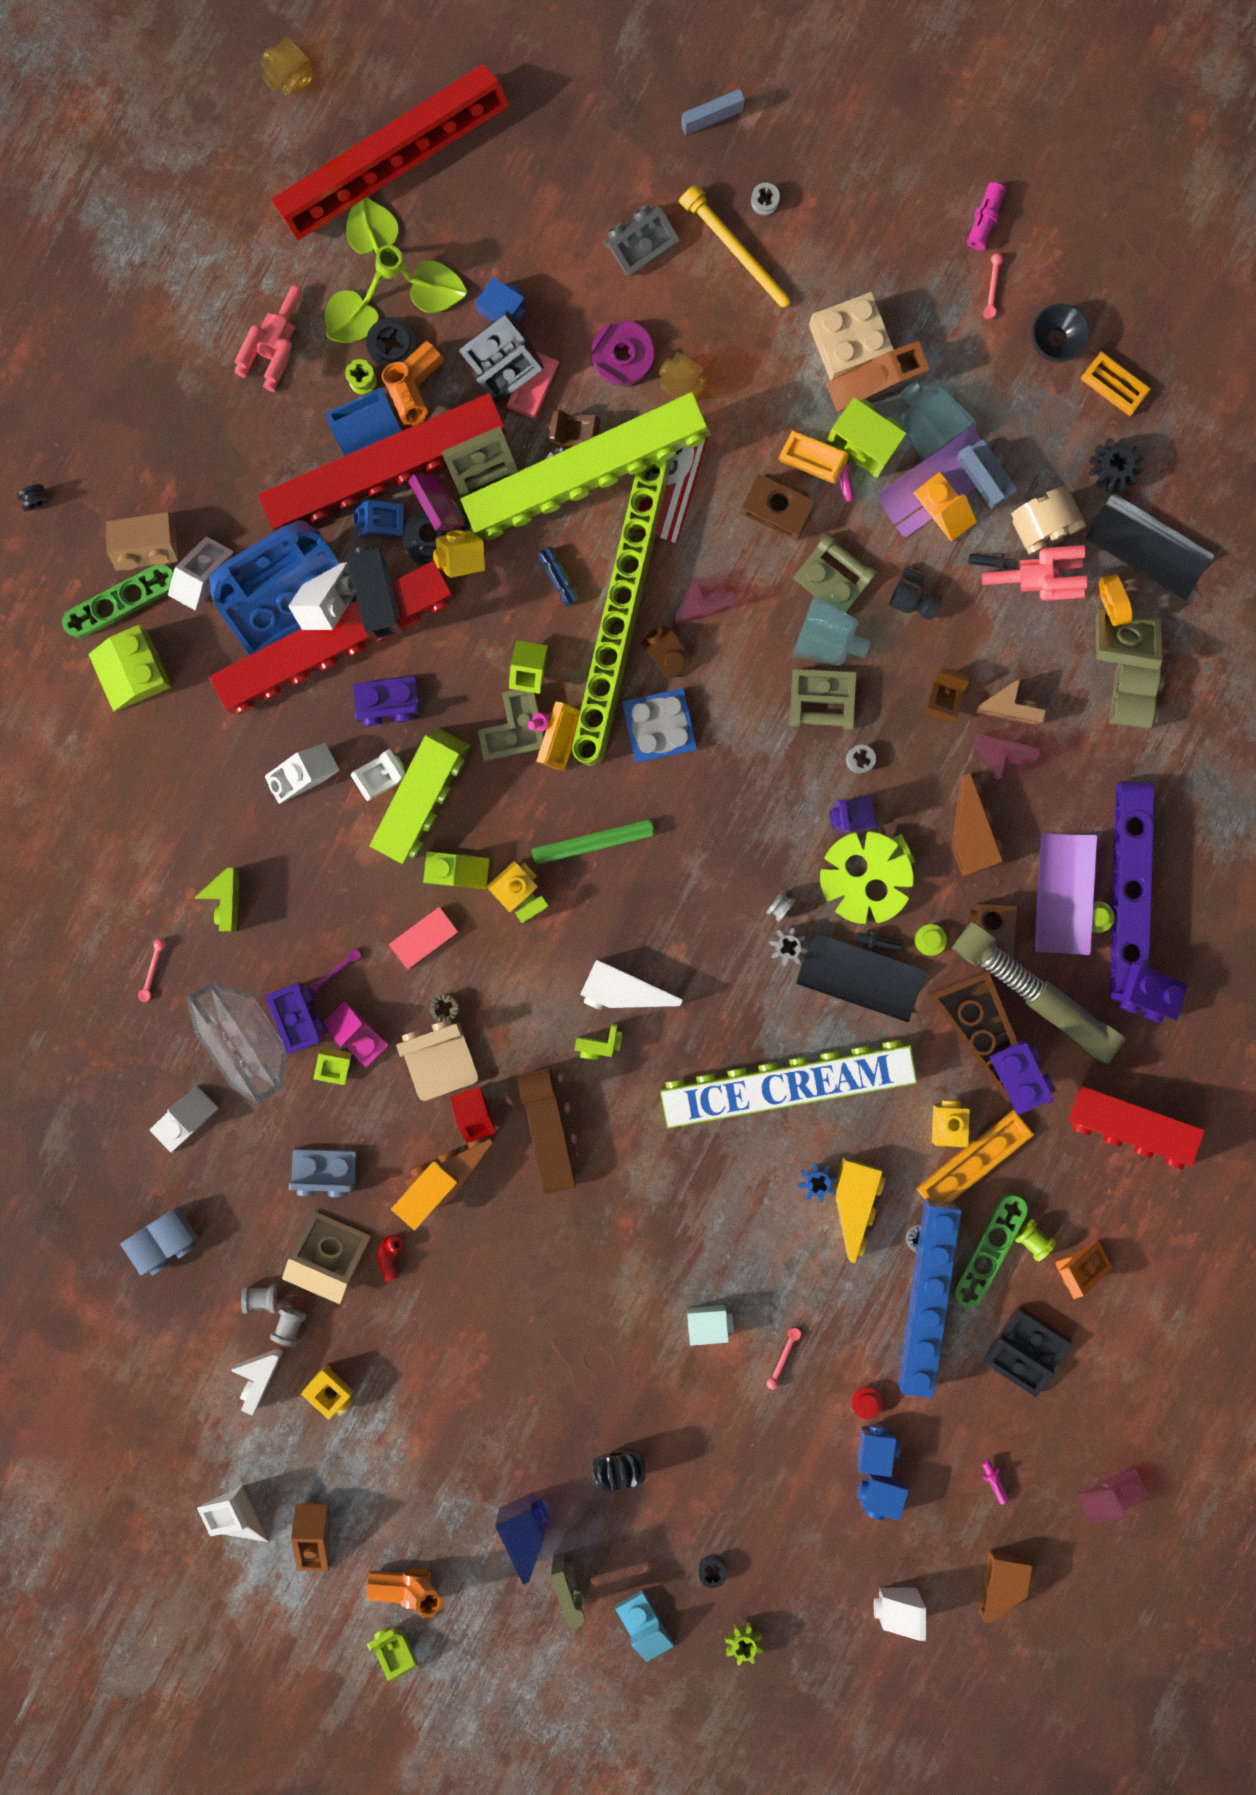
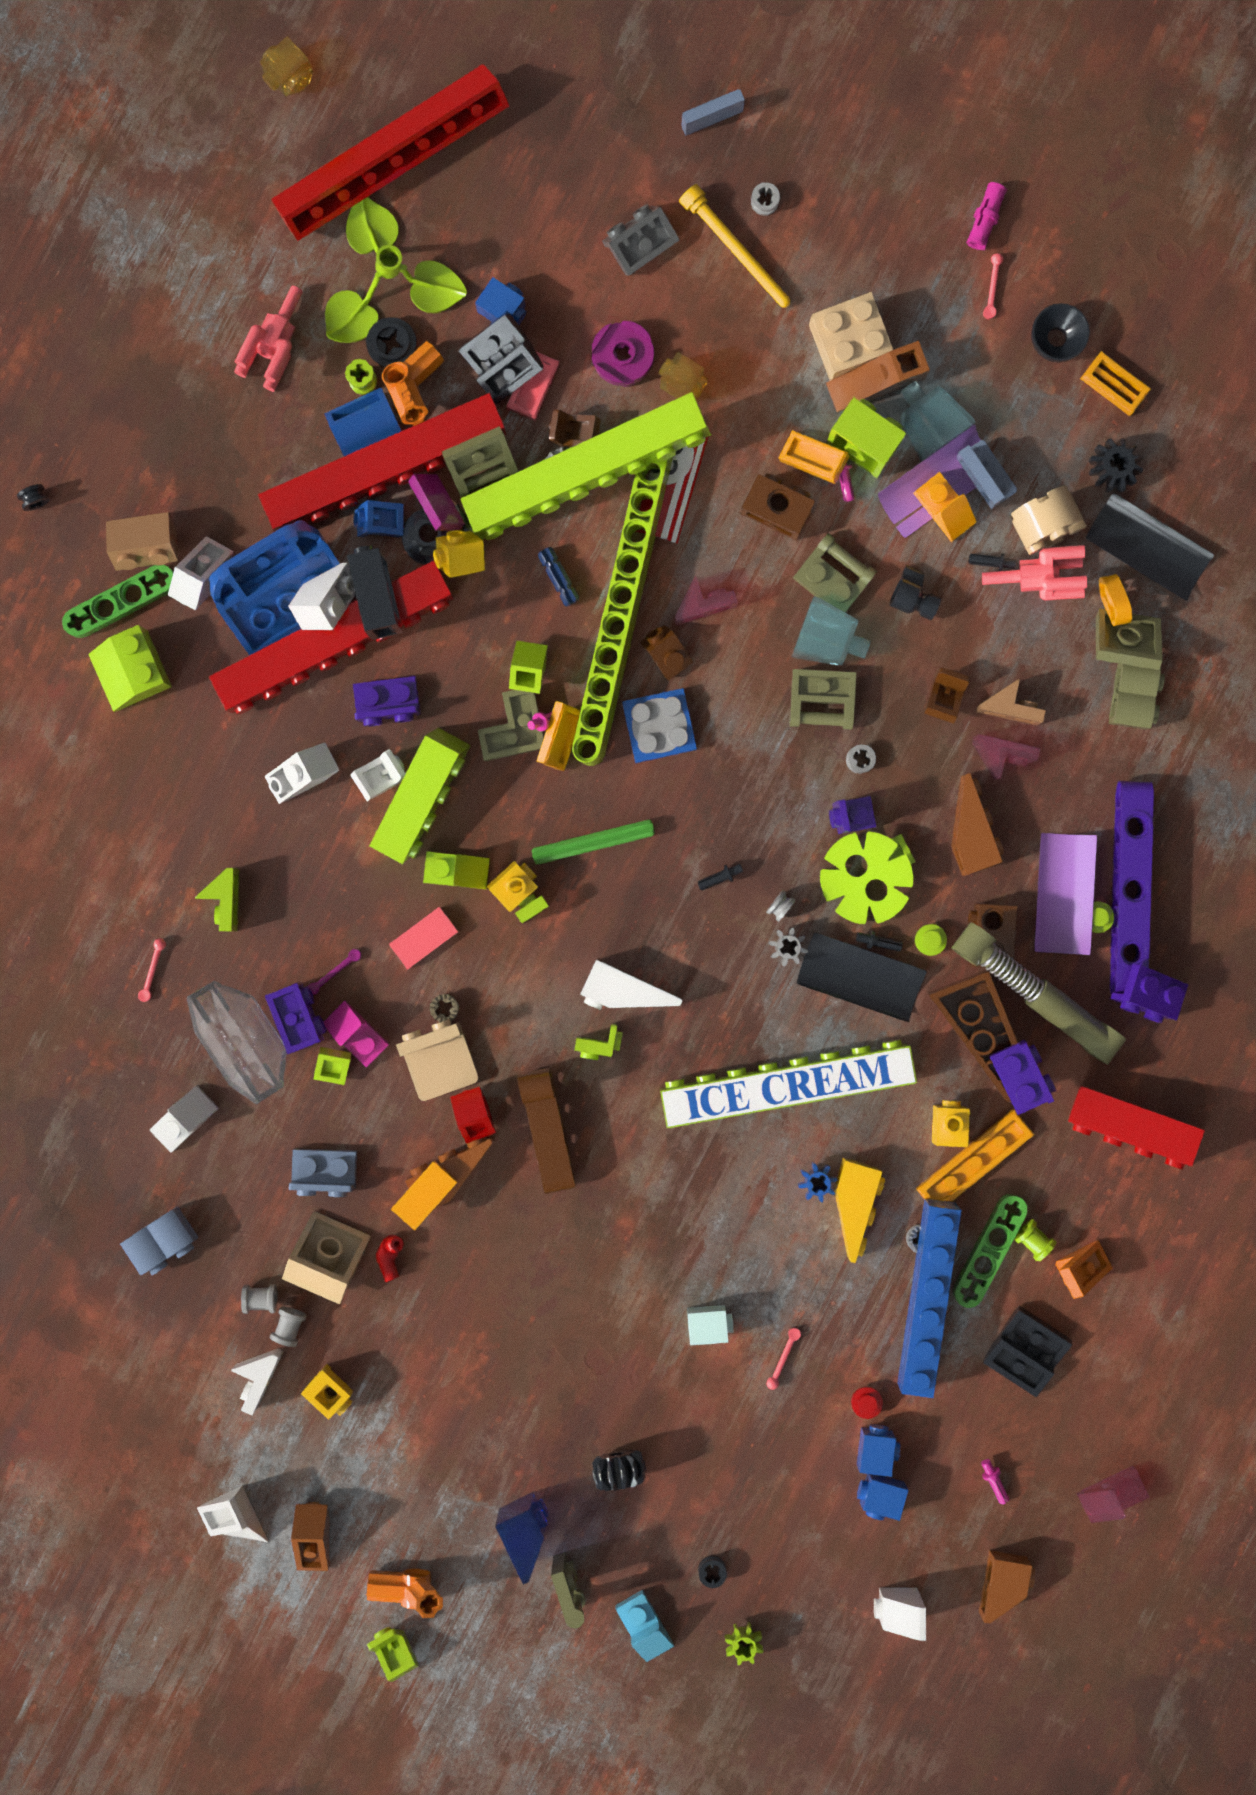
none -> black piece [698,864,744,891]

